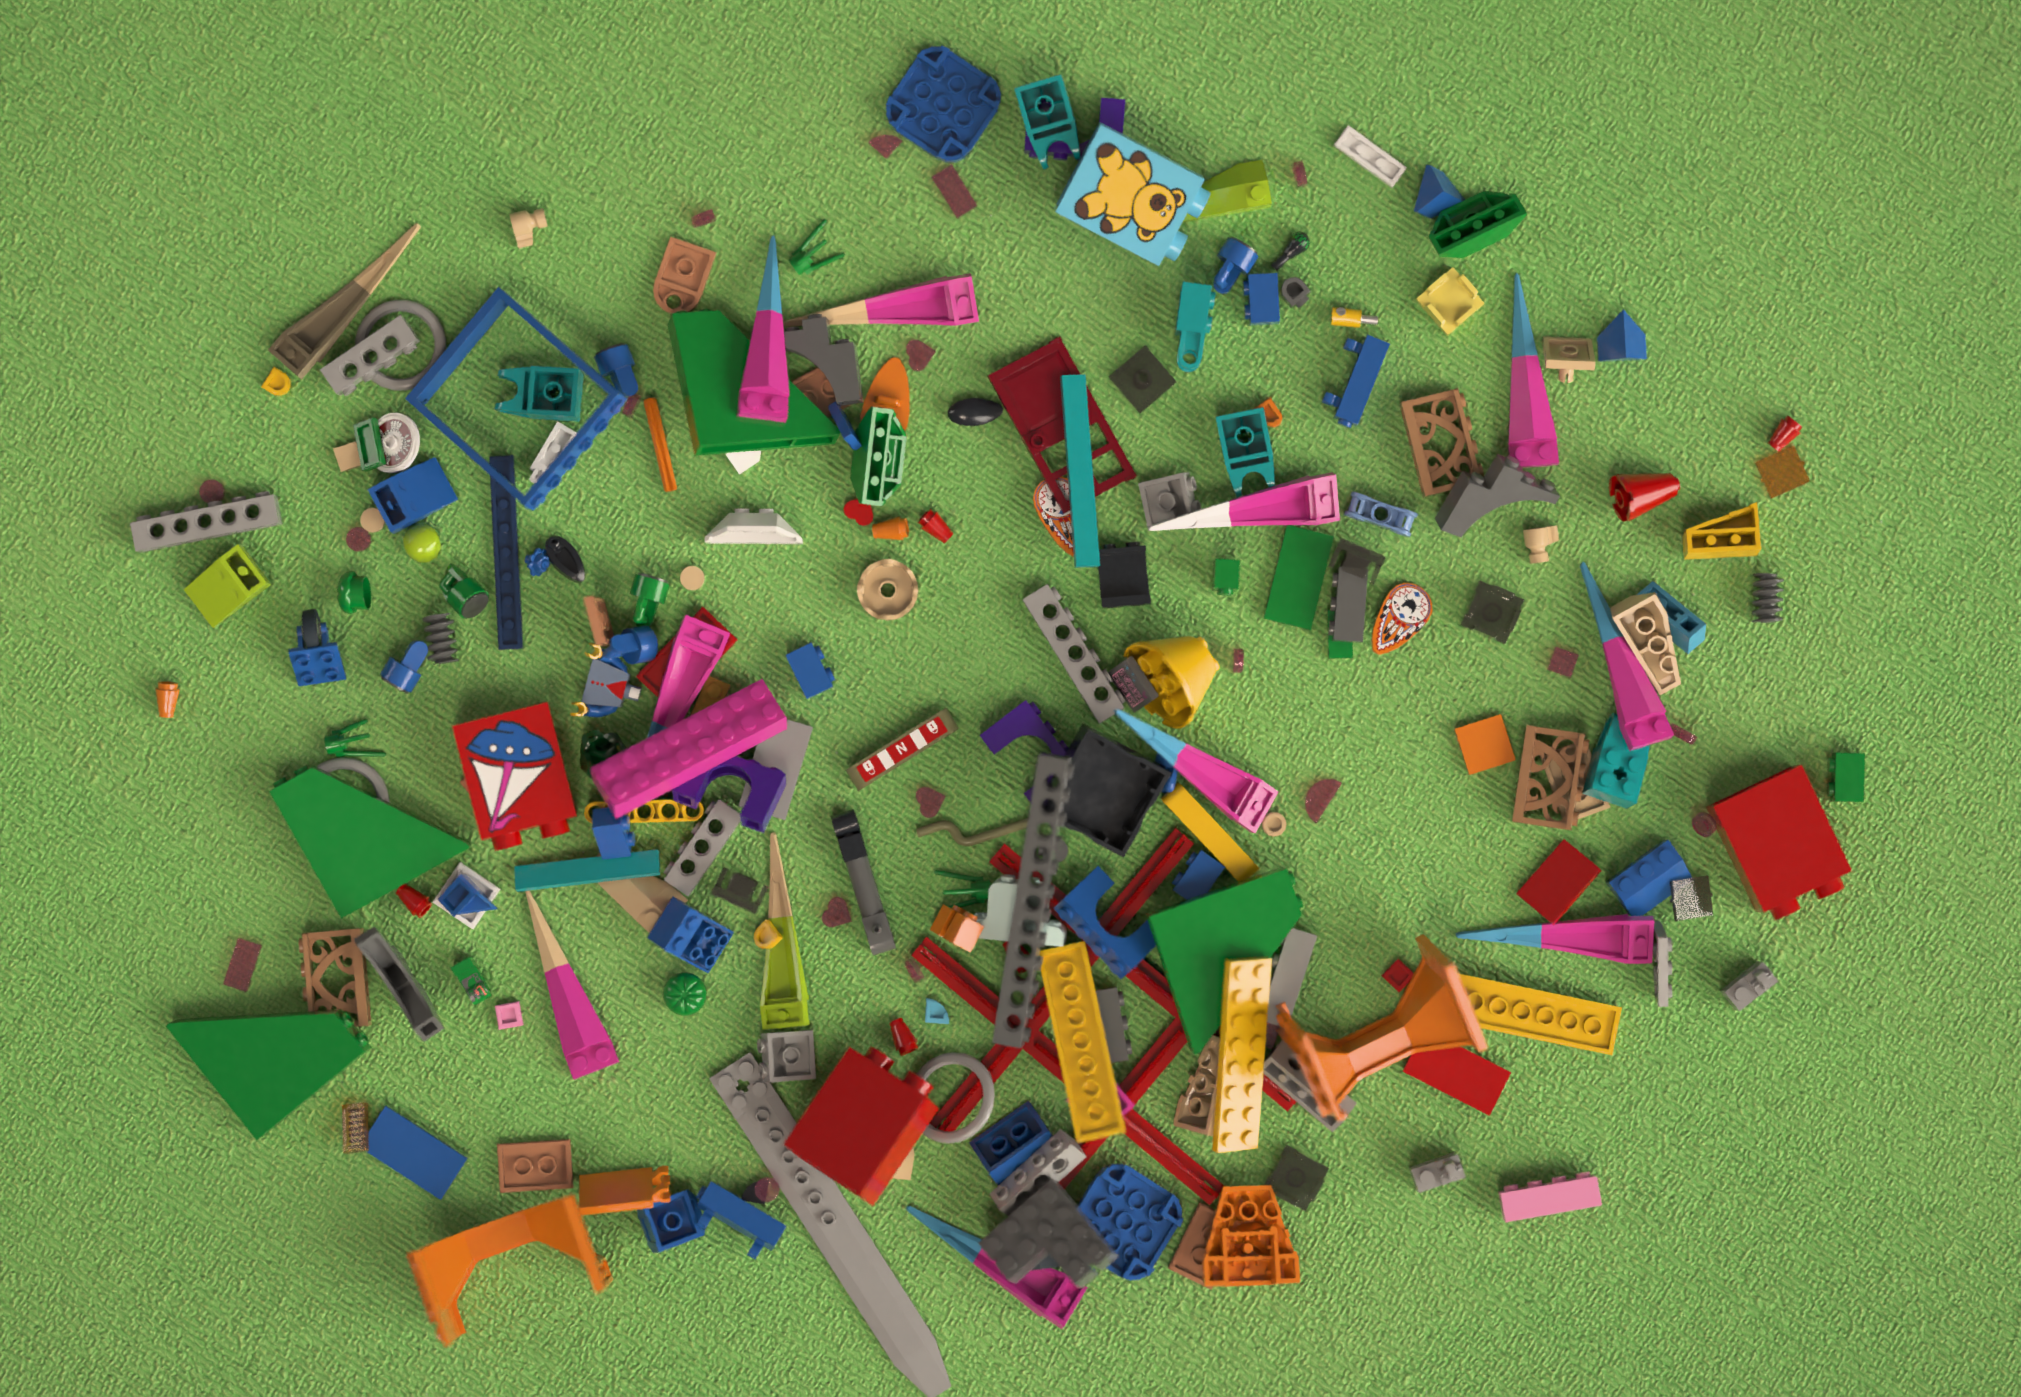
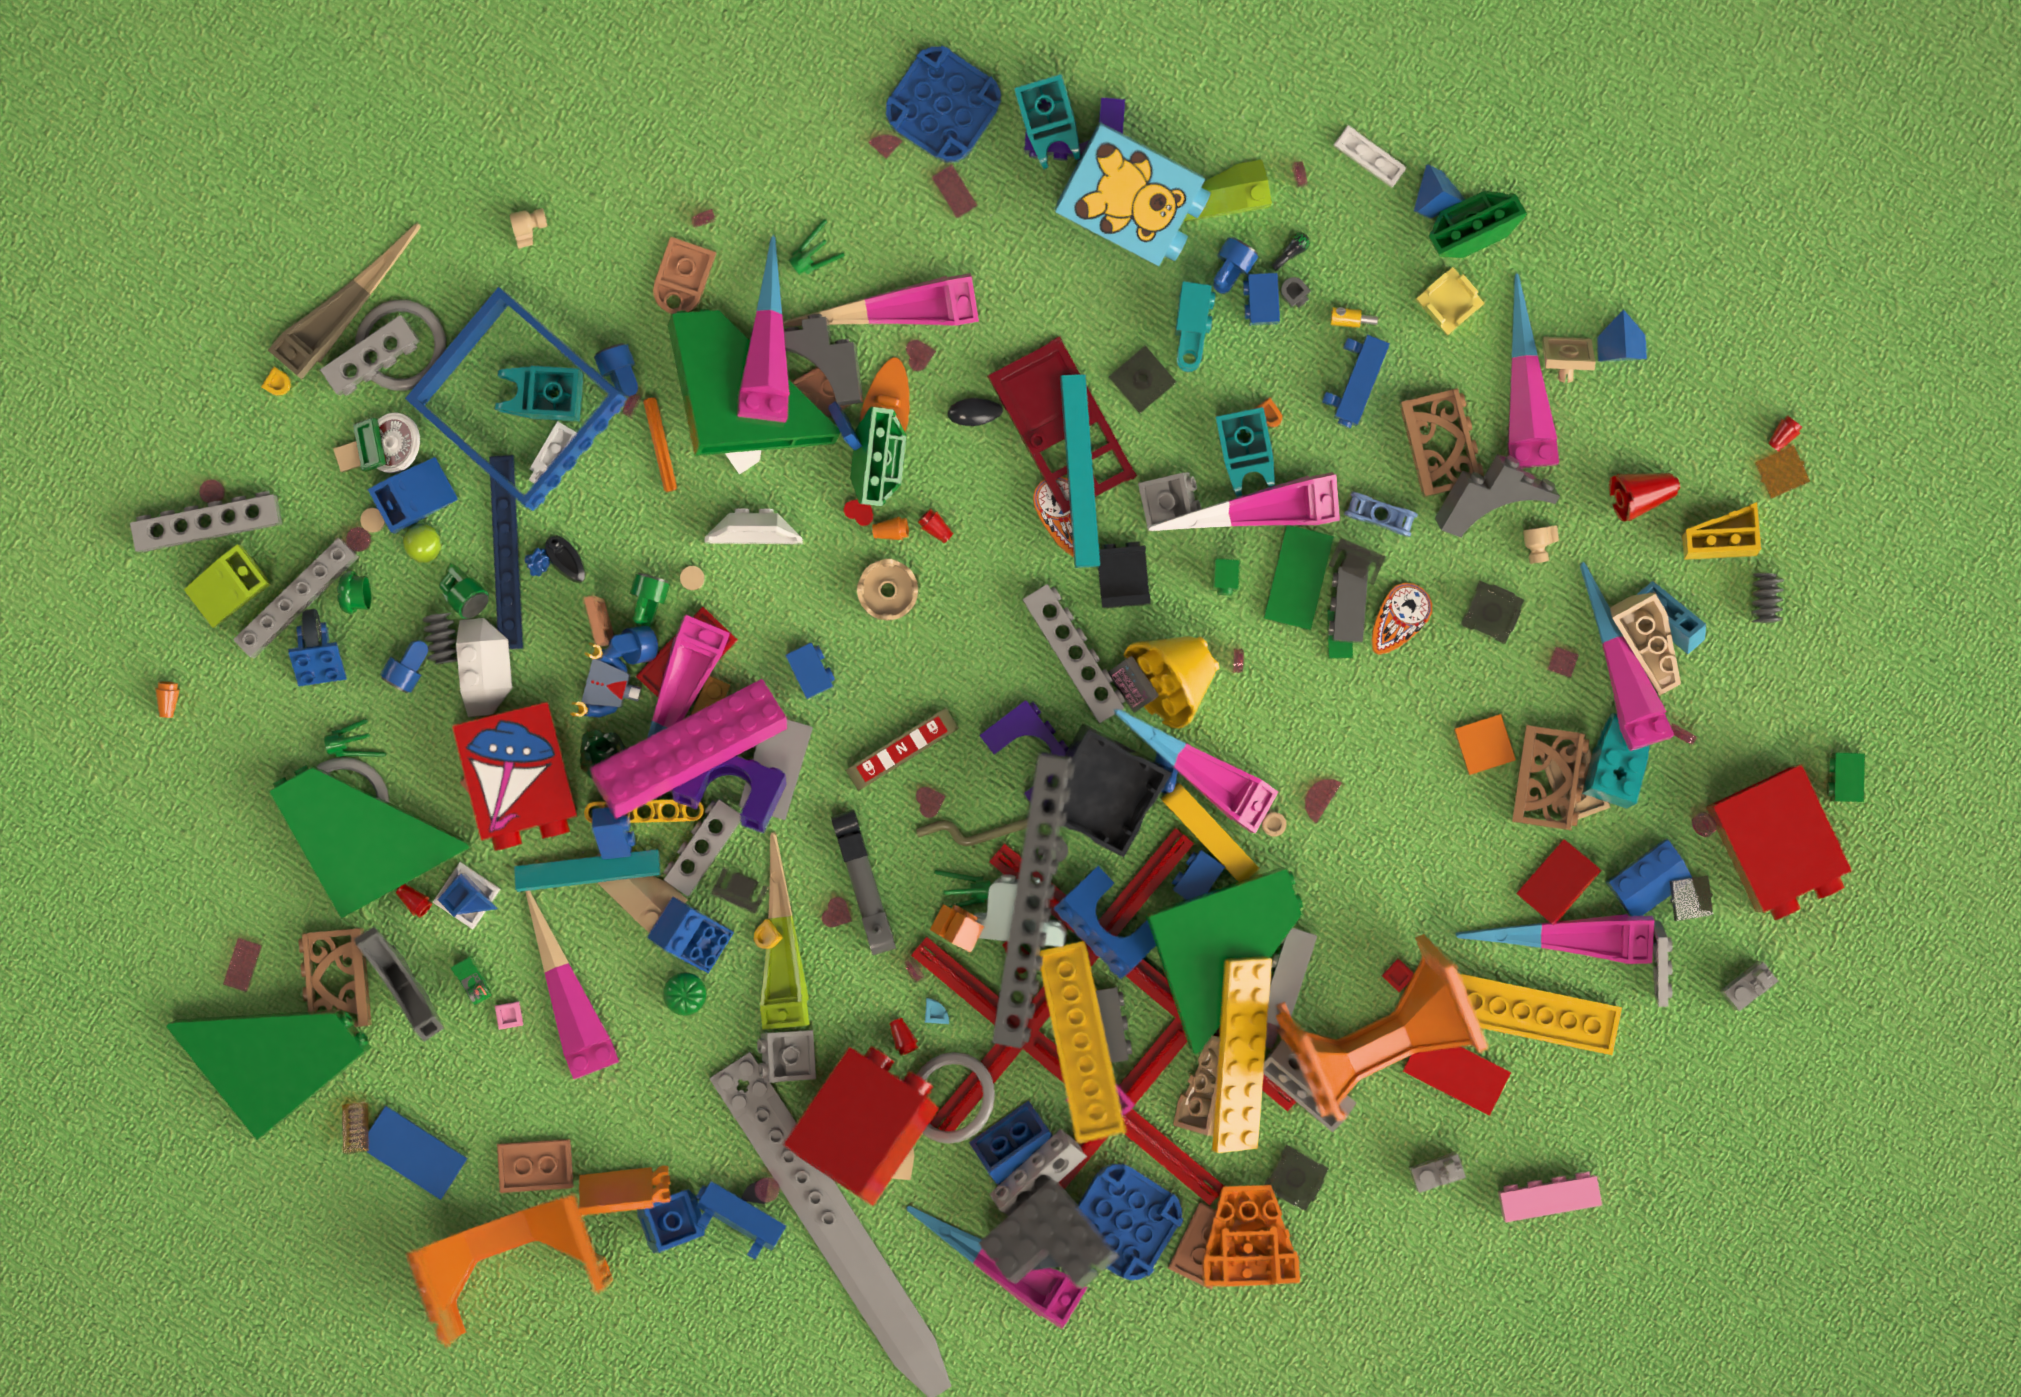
none -> light grey brick [233,538,359,658]
none -> white wedge [456,618,512,717]

